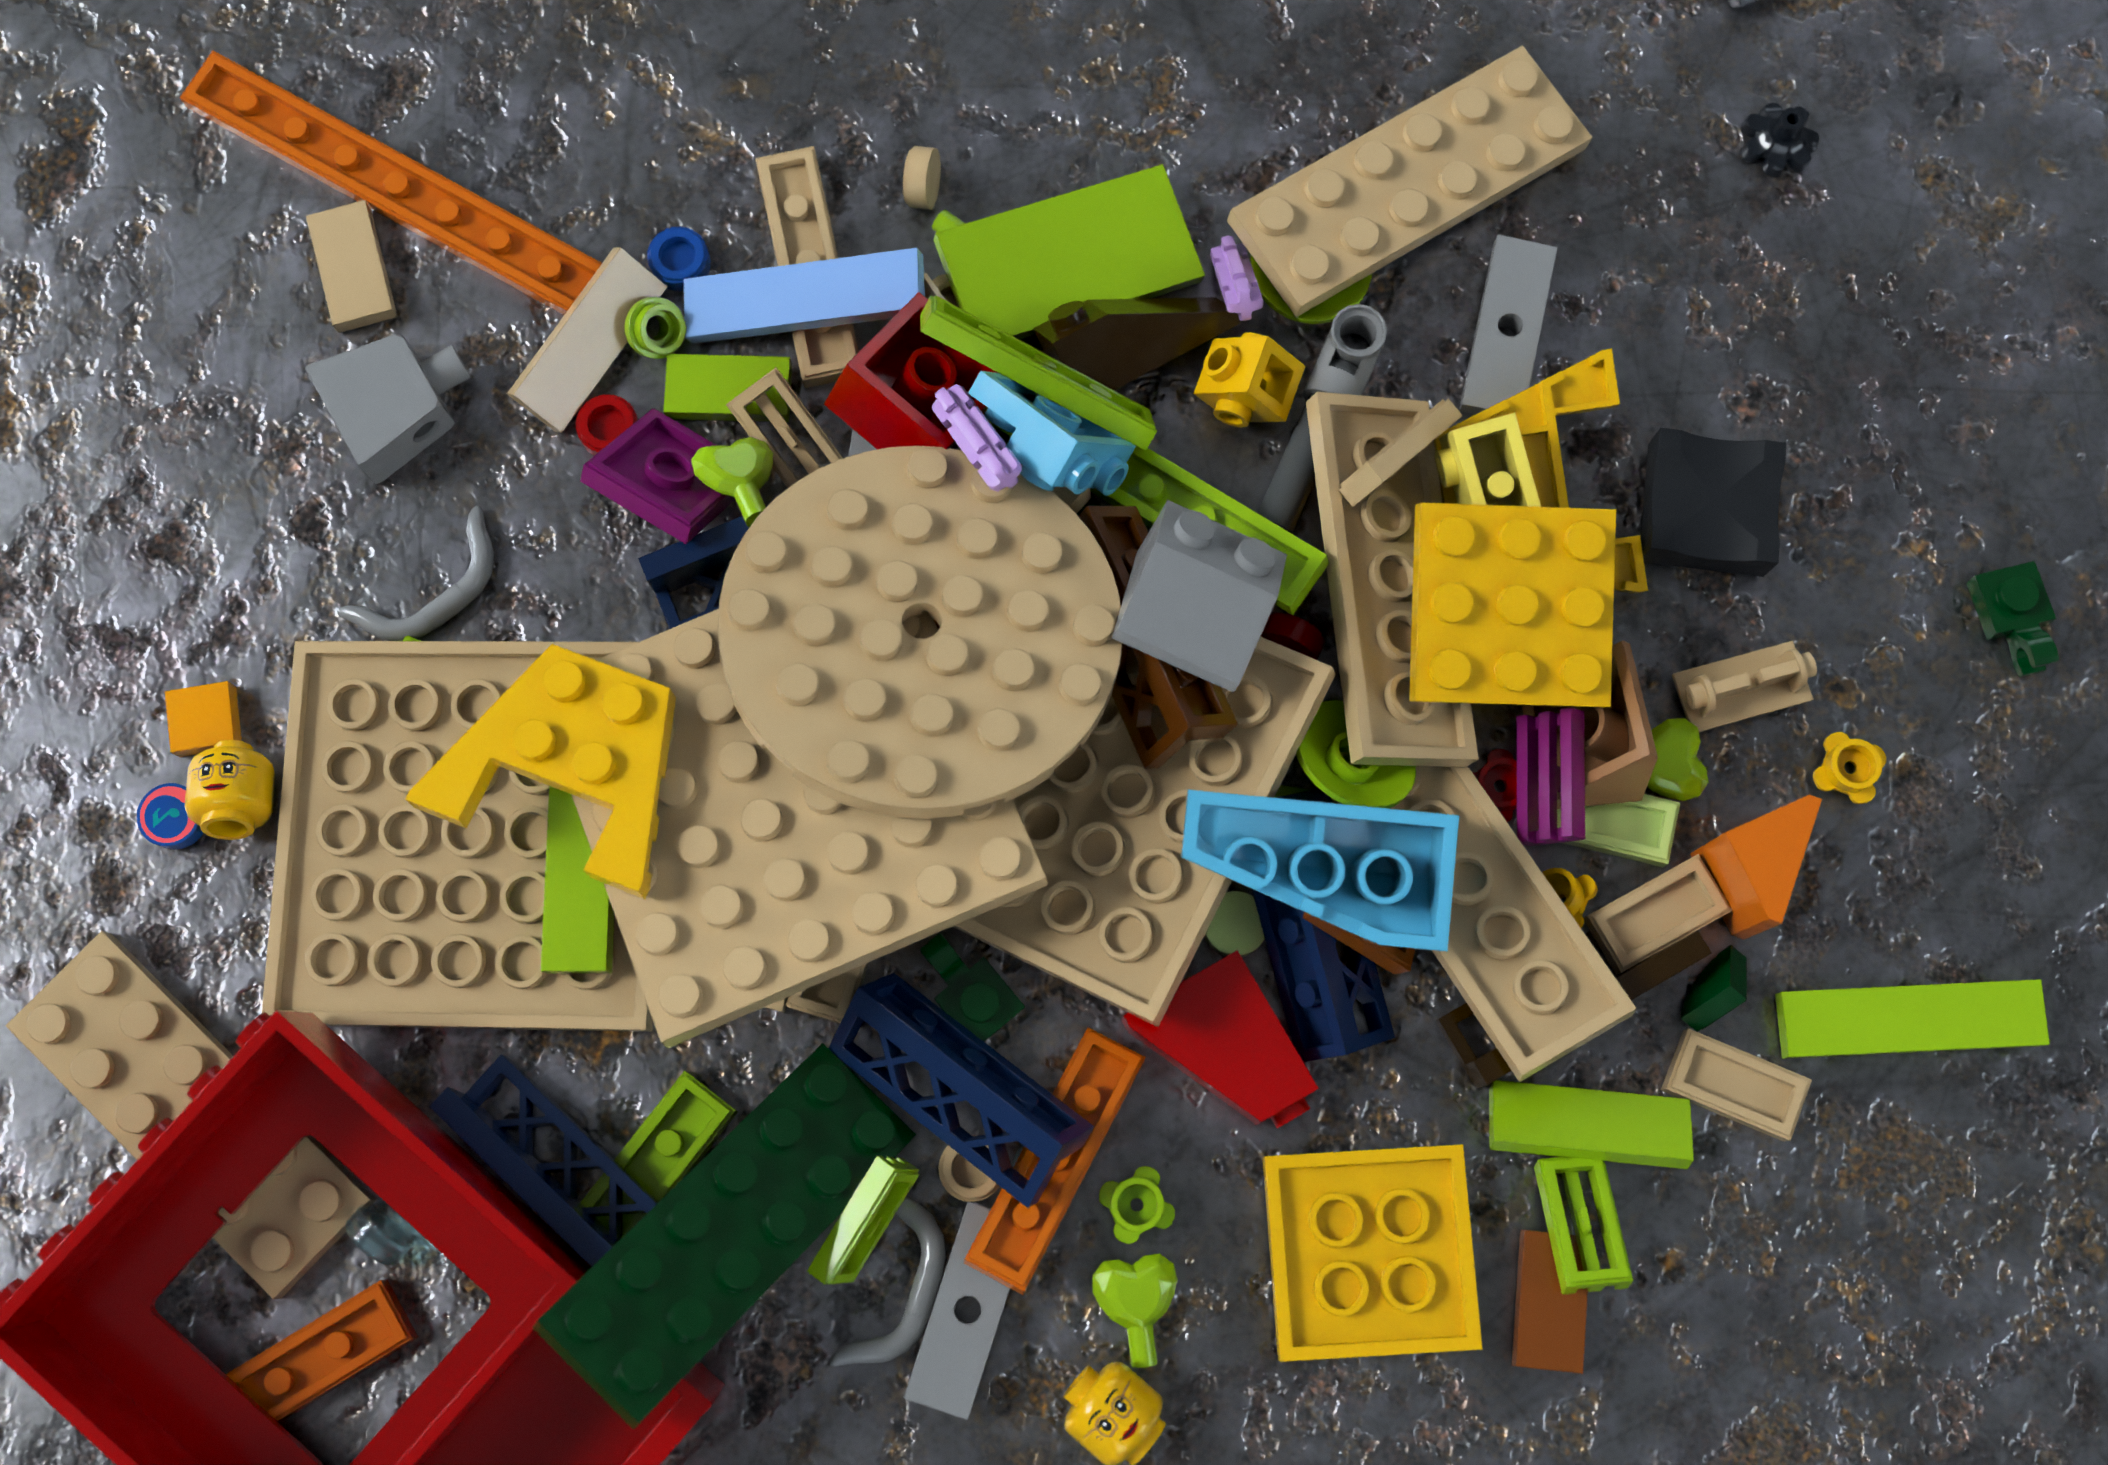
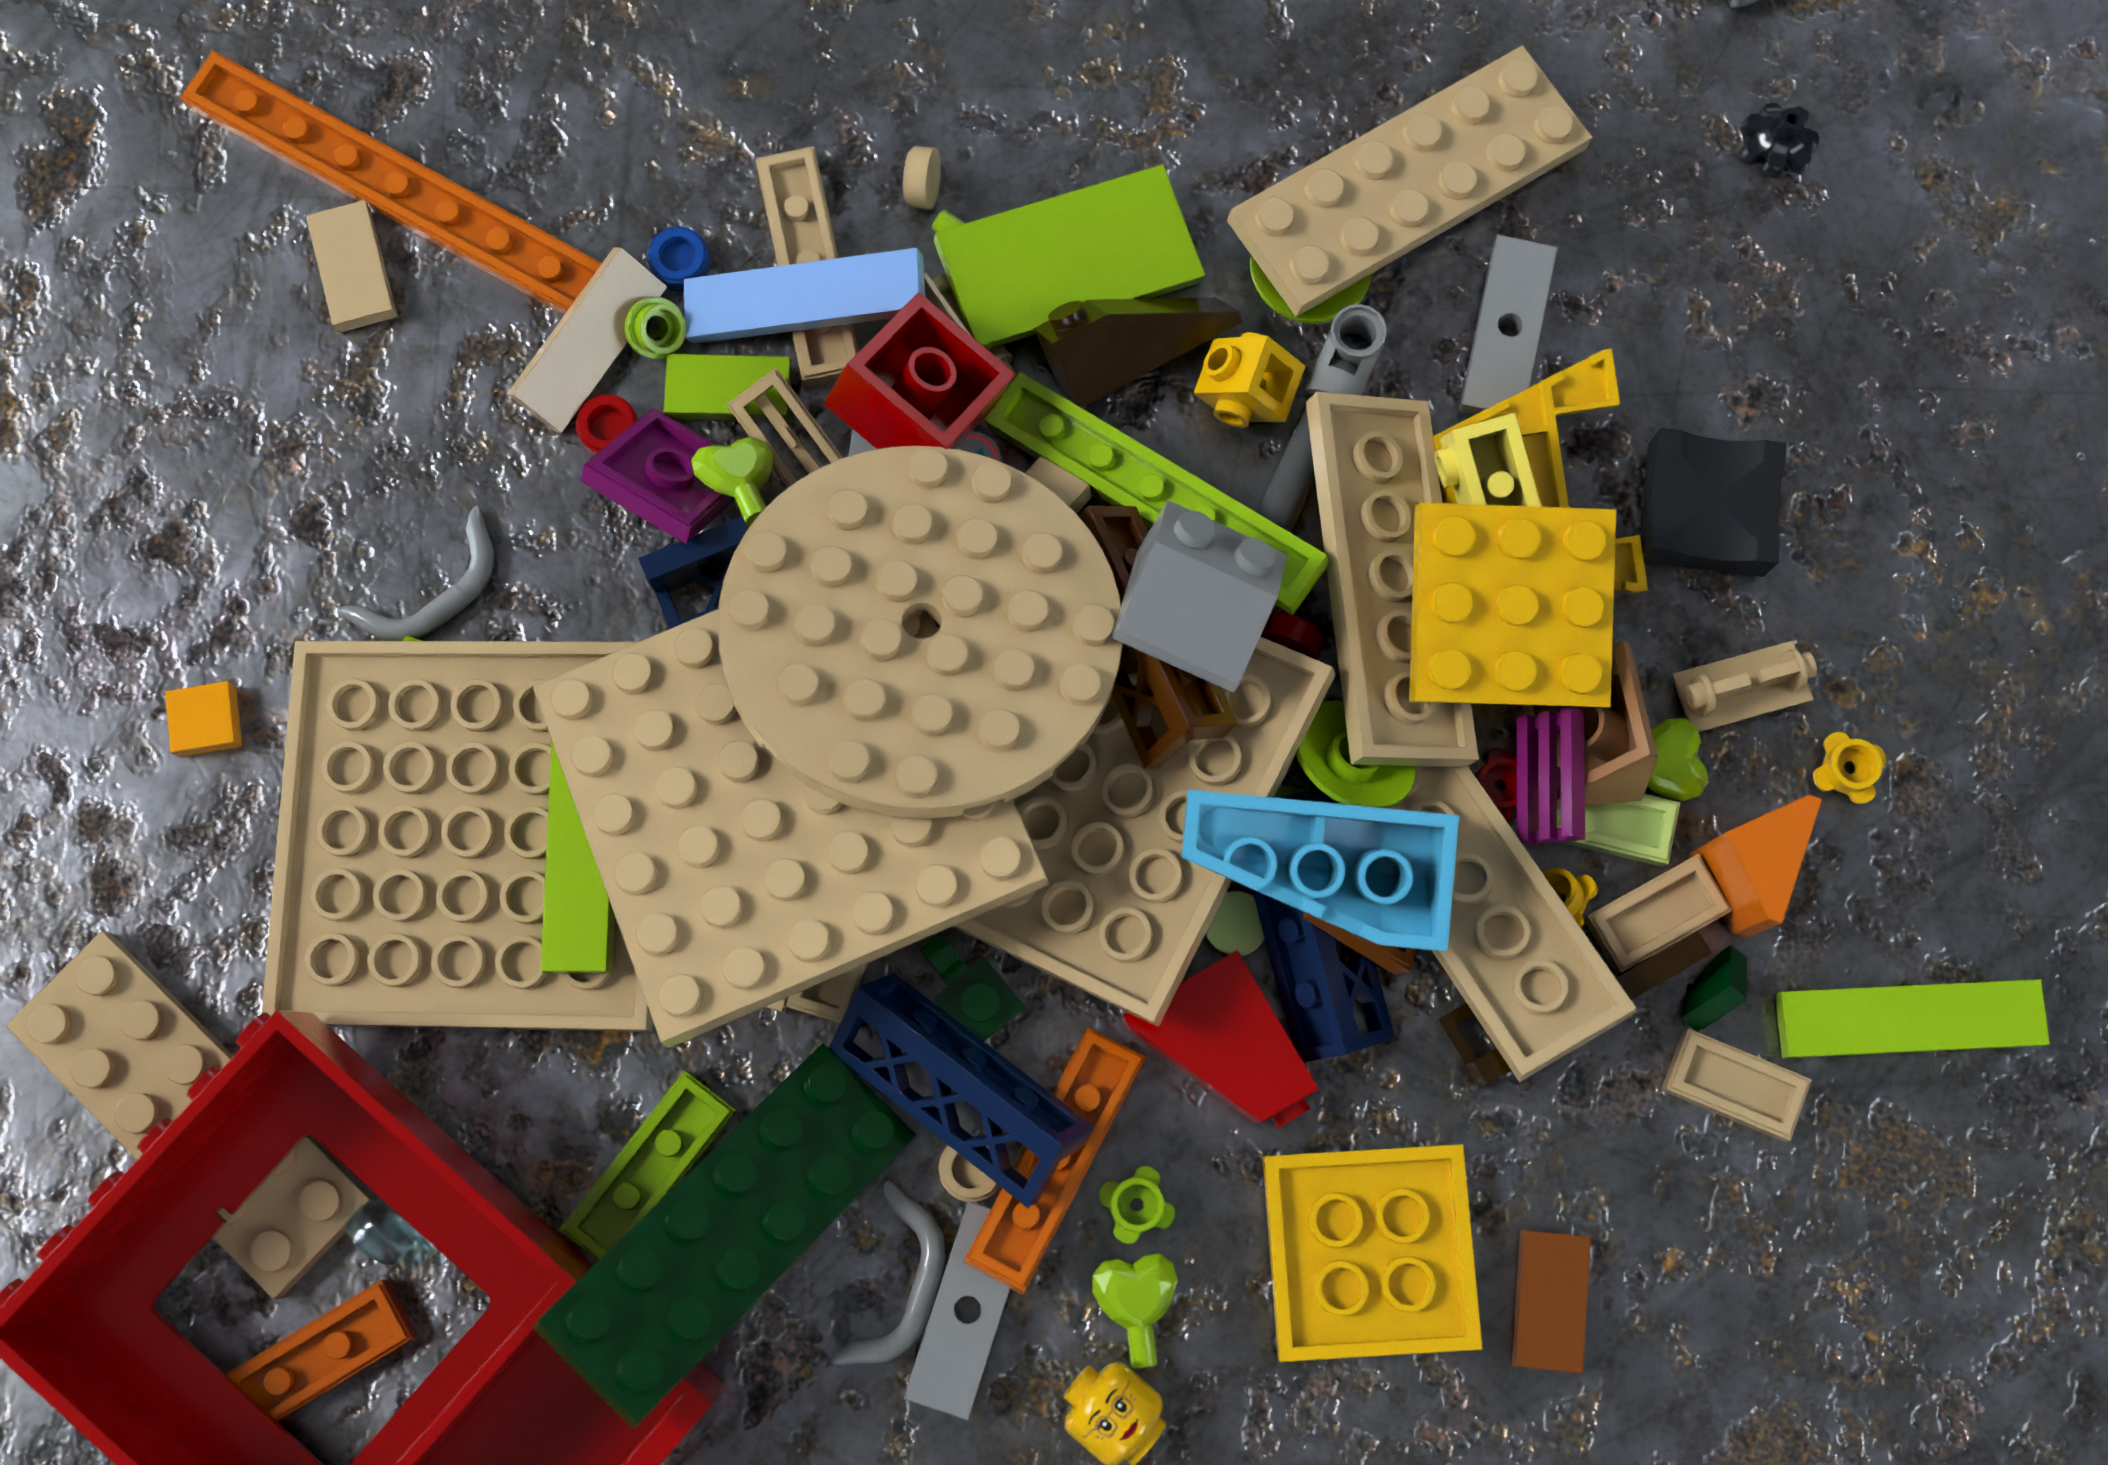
blue tile [137,783,203,850] -> none
yellow head [185,740,275,840] -> none
light grey torso [304,334,471,484] -> none
yellow wing [405,644,676,899] -> none
dark blue fence [429,1054,658,1267] -> none
lime tile [807,1156,919,1285] -> none
lime tile [920,295,1157,451] -> none
lavender axle [932,384,1022,492] -> none
medium azure plate [968,371,1136,496] -> none
lavender axle [1210,236,1264,321] -> none
tan tile [1339,398,1463,507] -> none
lime tile [1489,1080,1694,1169] -> none
lime tile [1534,1157,1633,1295] -> none
dark green plate [1966,561,2059,677] -> none

